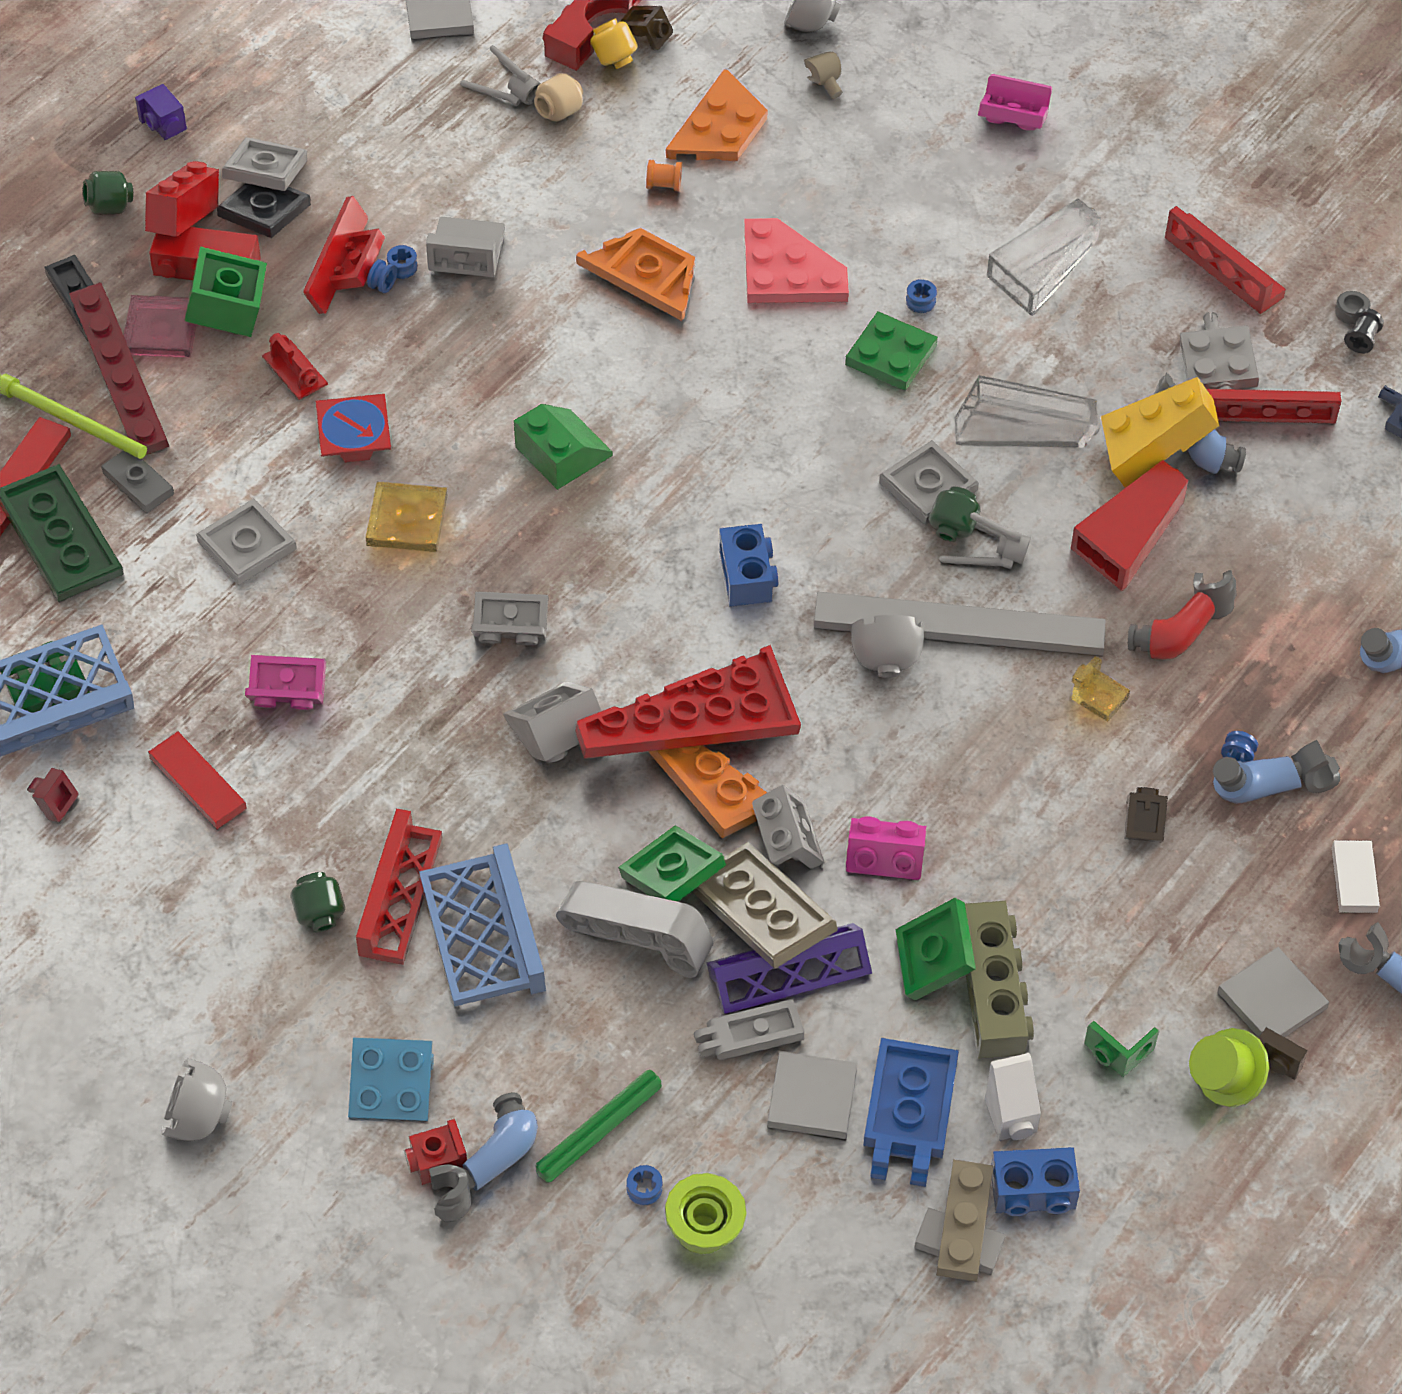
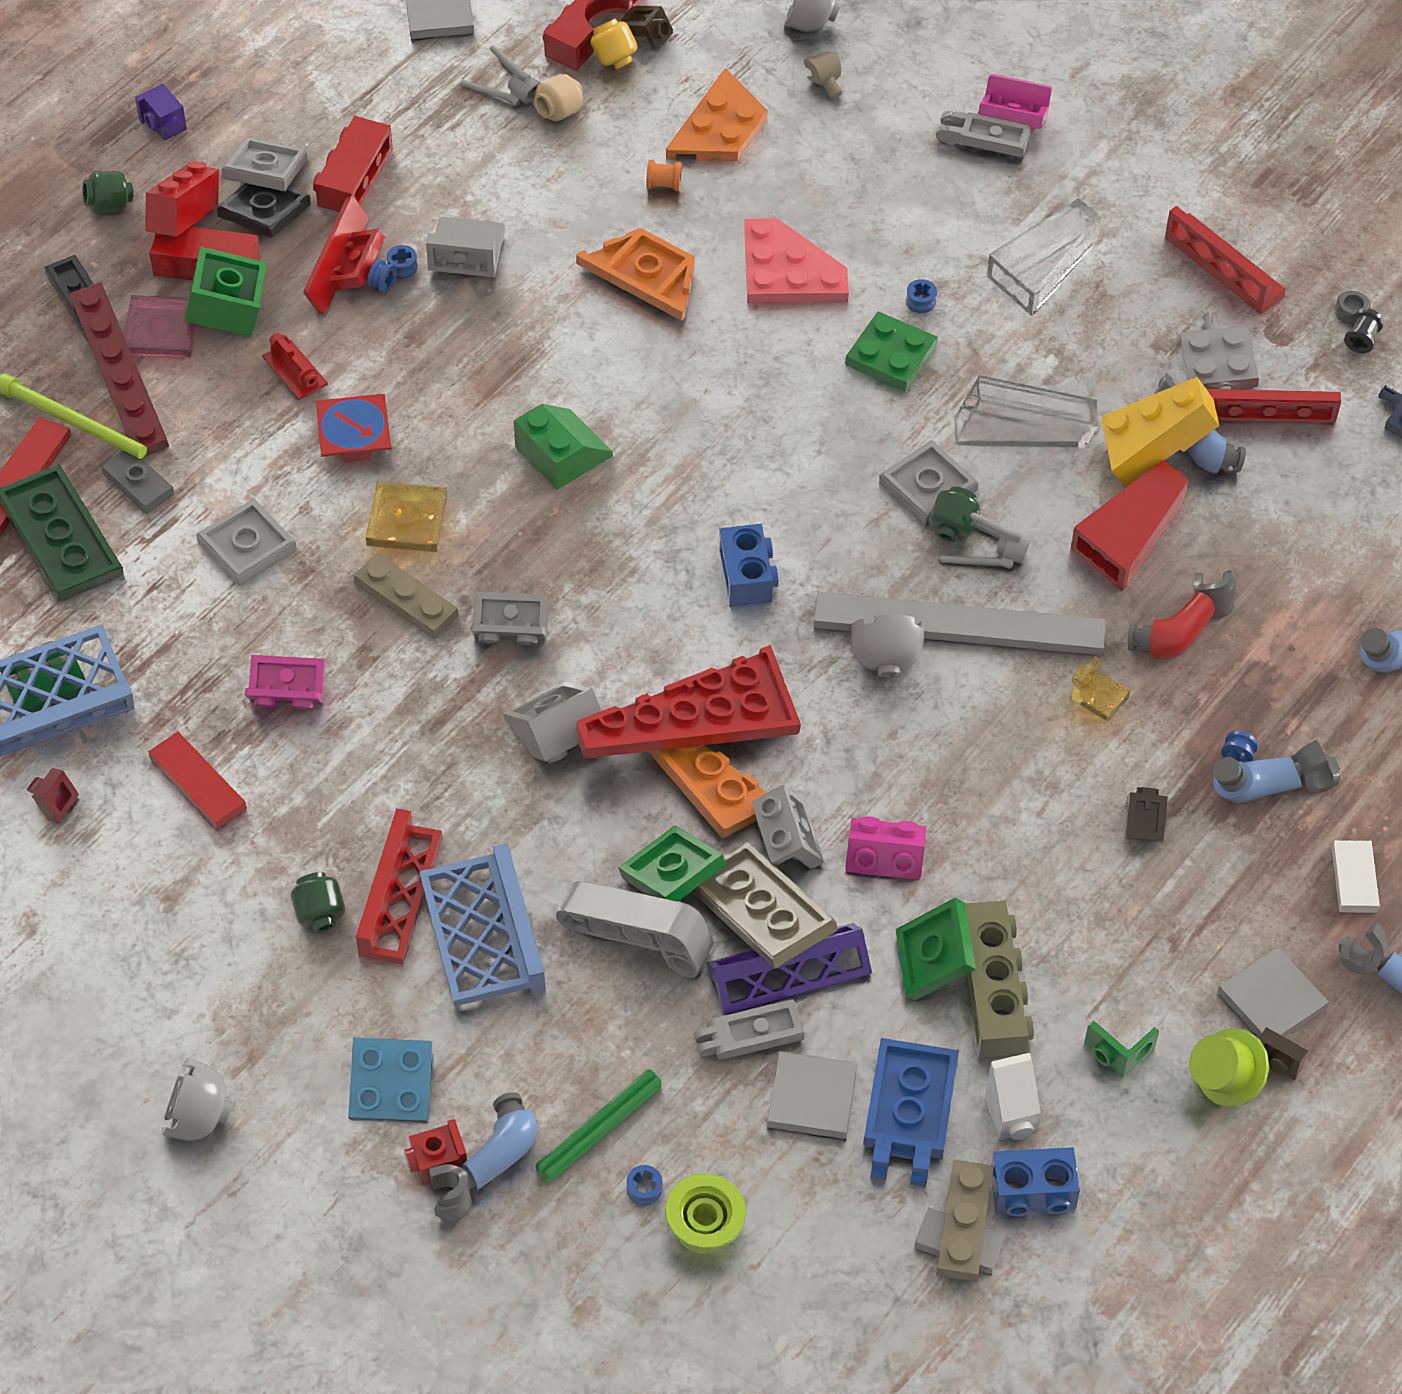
none -> red brick [313,115,393,212]
none -> dark tan plate [354,553,459,639]
none -> light grey hinge [935,110,1031,158]

